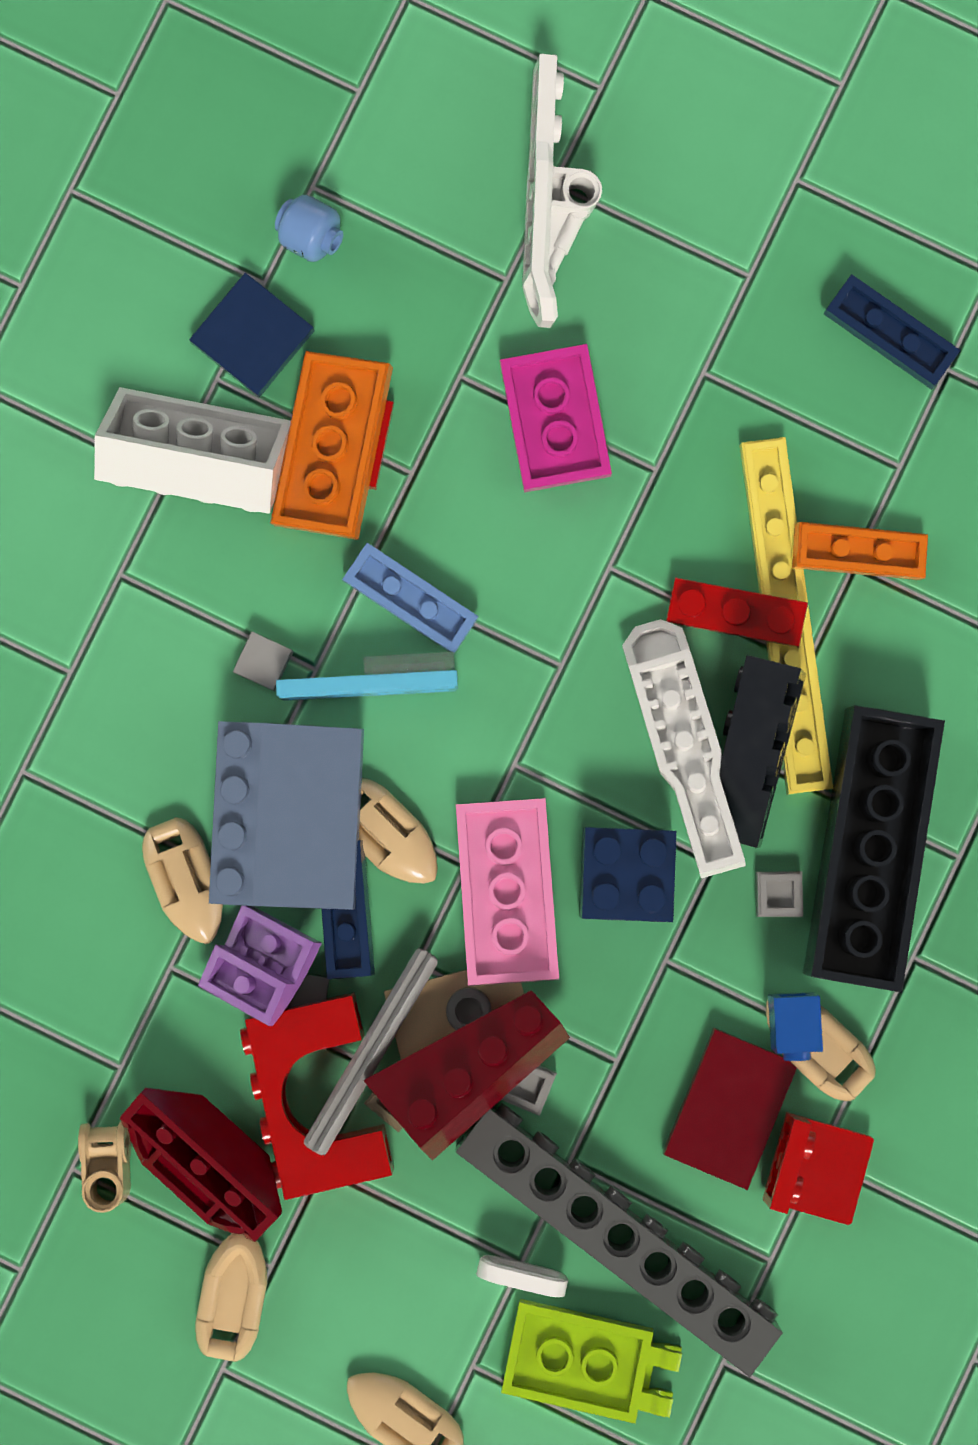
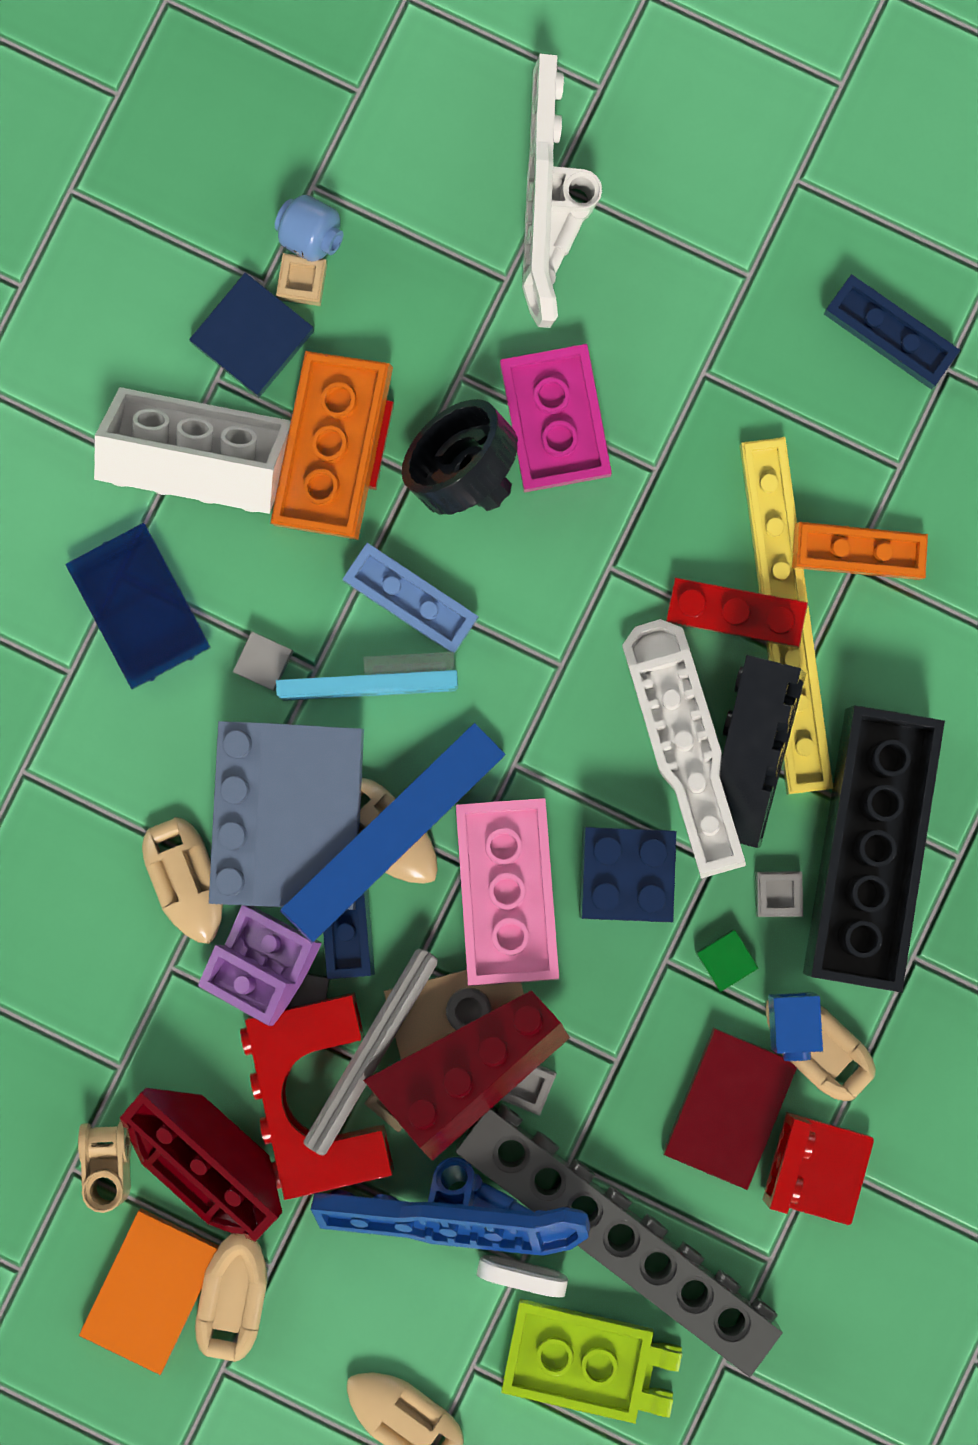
none -> clear blue piece [65,523,211,690]
none -> orange tile [79,1208,219,1375]
none -> tan tile [276,253,327,306]
none -> blue tile [280,723,506,943]
none -> blue piece [311,1157,590,1256]
none -> black piece [402,399,518,515]
none -> green tile [695,929,759,992]

